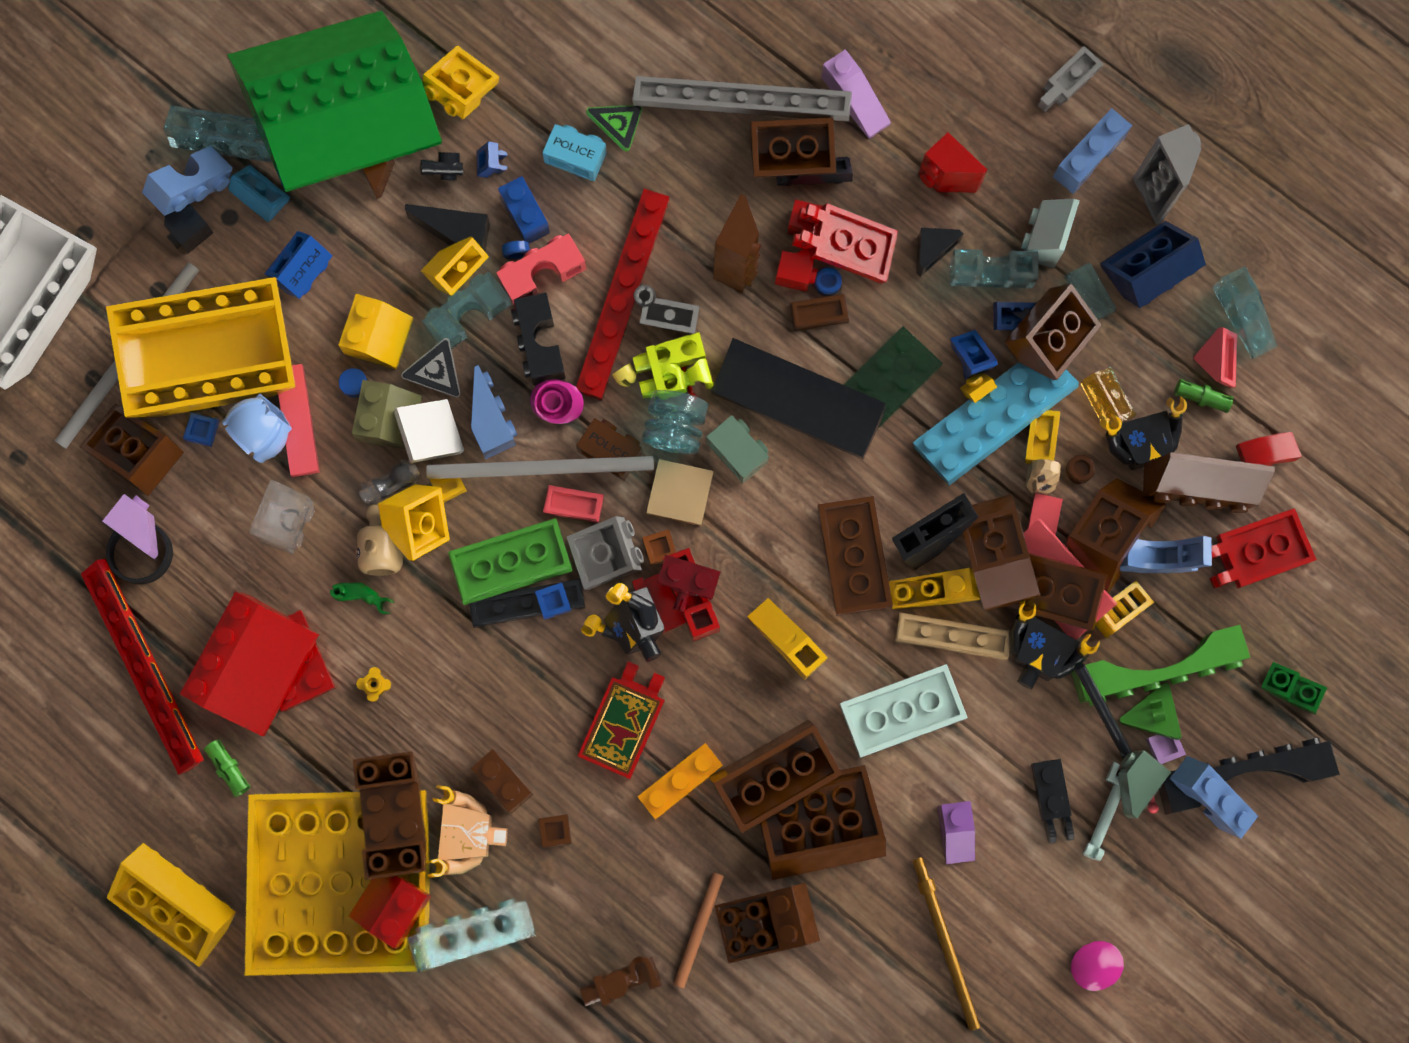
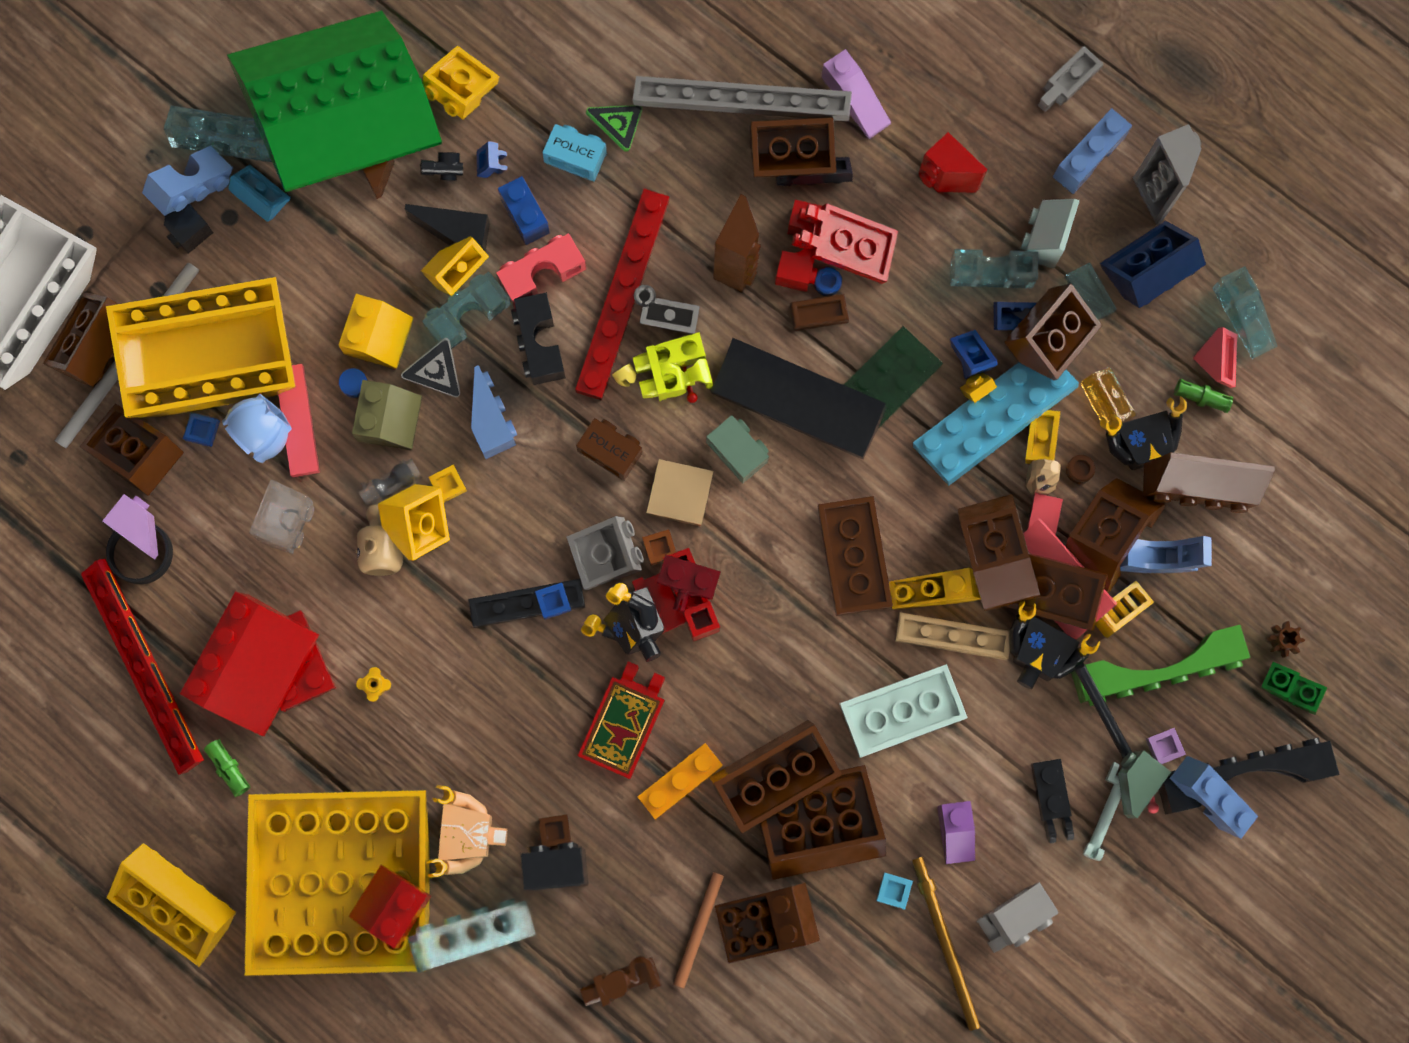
blue brick [264,231,333,299] -> none
green arm [330,582,394,615] -> none
reddish brown slope [353,751,427,880] -> none
white tile [394,399,464,463] -> none
light grey piece [427,456,654,479] -> none
bright green tile [448,518,573,605] -> none
reddish brown brick [471,749,534,814] -> none
blue tile [502,241,530,260] -> none
dark pink hat [530,379,584,424] -> none
coral tile [543,485,604,523] -> none
clear light blue wheel [642,390,708,454] -> none
yellow slope [747,598,828,680] -> none
black slope [892,493,978,570] -> none
black slope [917,227,964,277] -> none
dark pink hat [1071,941,1124,991] -> none
bright green piece [1120,683,1182,740] -> none
red tile [1209,508,1317,589] -> none
red slope [1235,432,1302,466] -> none
none -> reddish brown slope [43,292,117,387]
none -> black brick [521,842,589,891]
none -> medium azure plate [876,873,913,909]
none -> light grey hinge [976,882,1059,953]
none -> reddish brown gear [1266,621,1305,658]

